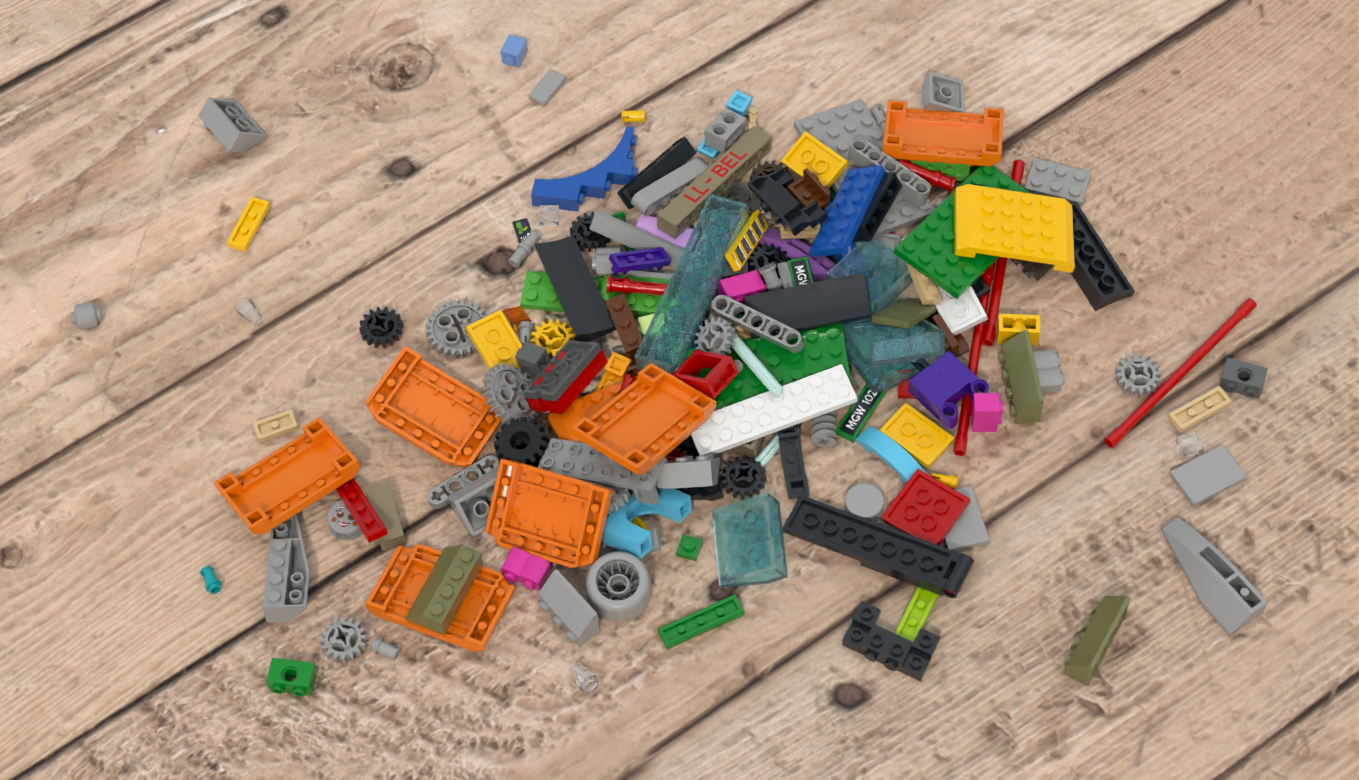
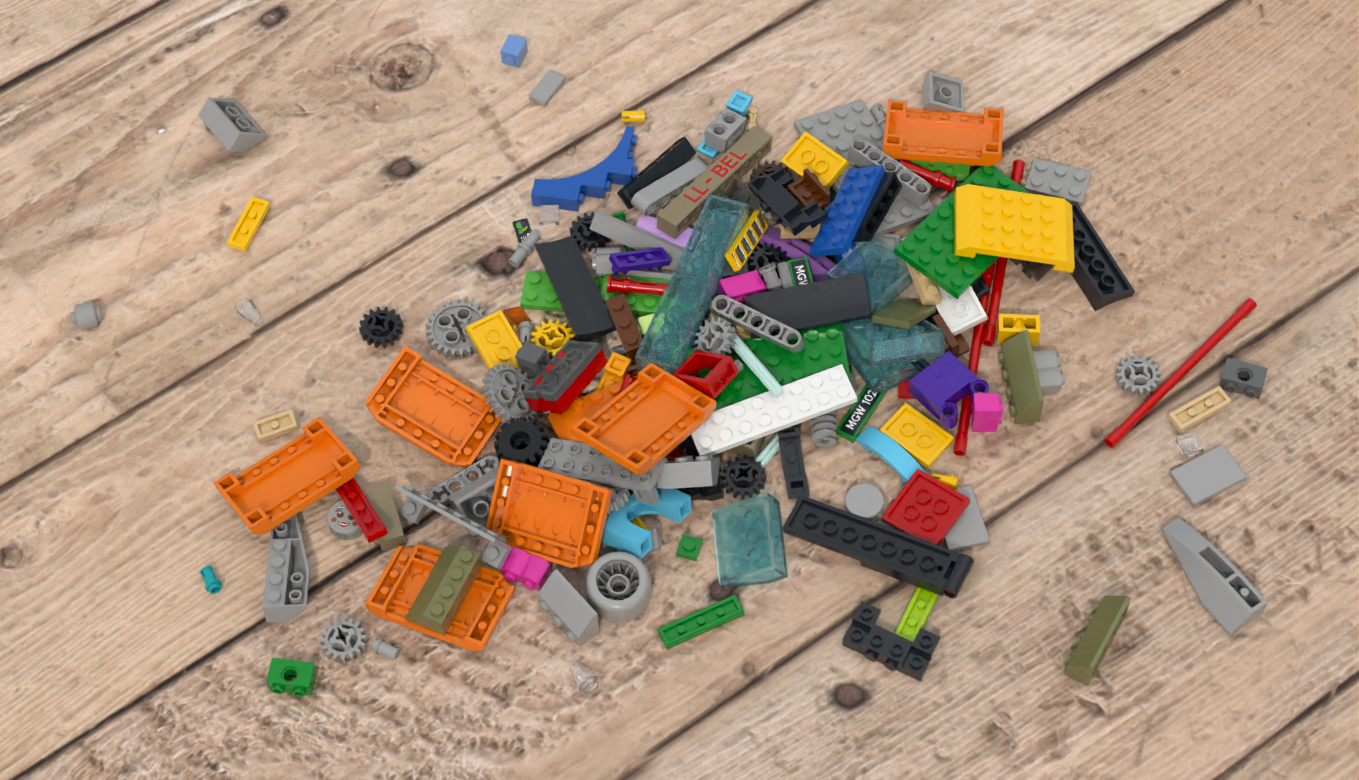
none -> light grey bracket [394,484,513,570]

